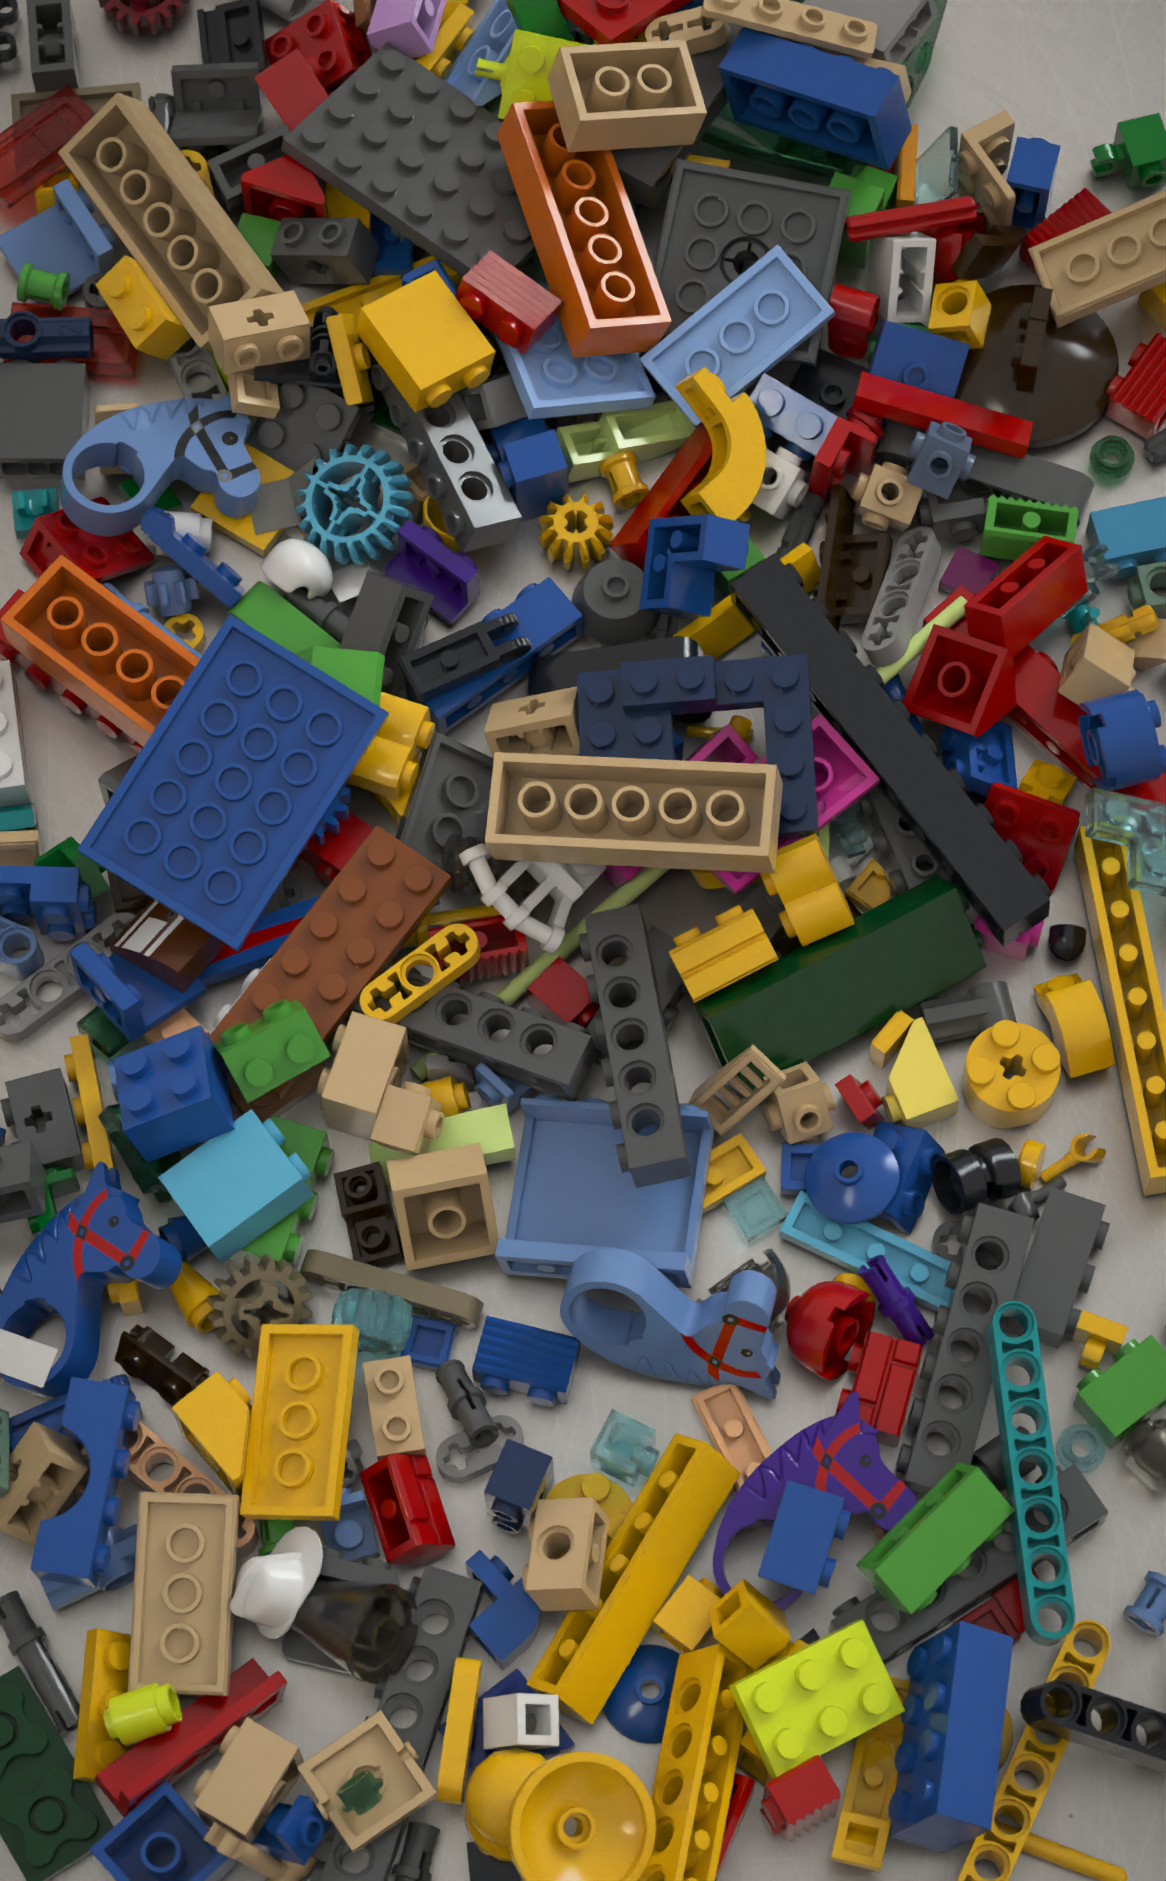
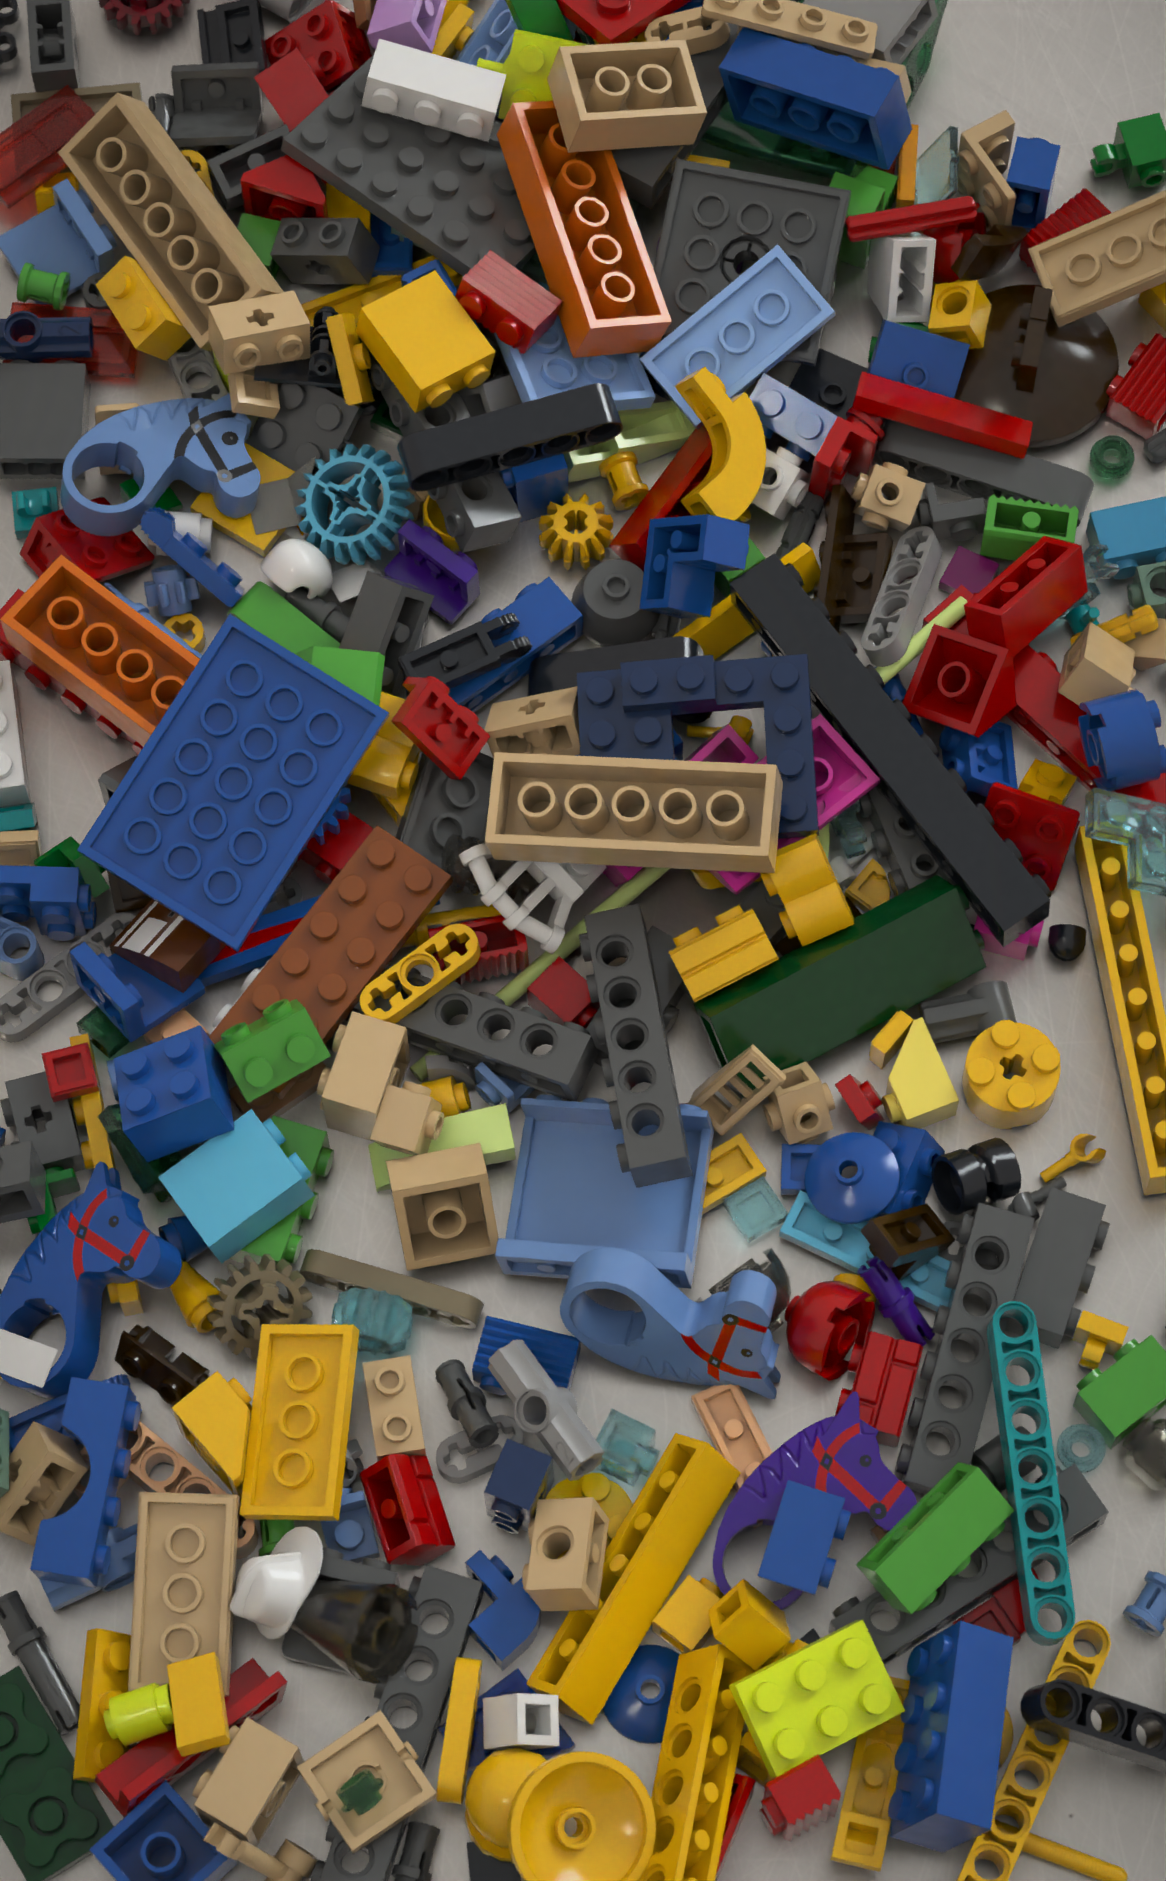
blue bracket [252,1795,331,1866] -> none
dark brown slope [334,1161,405,1267] -> none
blue tile [400,1314,458,1372] -> none
red piece [828,284,880,361] -> none
sand blue brick [906,421,976,500] -> none
yellow tile [1017,1139,1046,1189] -> none
yellow brick [1033,973,1115,1078] -> none
none -> red tile [42,1042,100,1102]
none -> yellow tile [167,1652,231,1757]
none -> white brick [361,39,506,142]
none -> red bracket [391,676,490,780]
none -> black beam [397,383,623,492]
none -> light grey piece [488,1339,605,1481]
none -> dark brown slope [860,1203,956,1281]

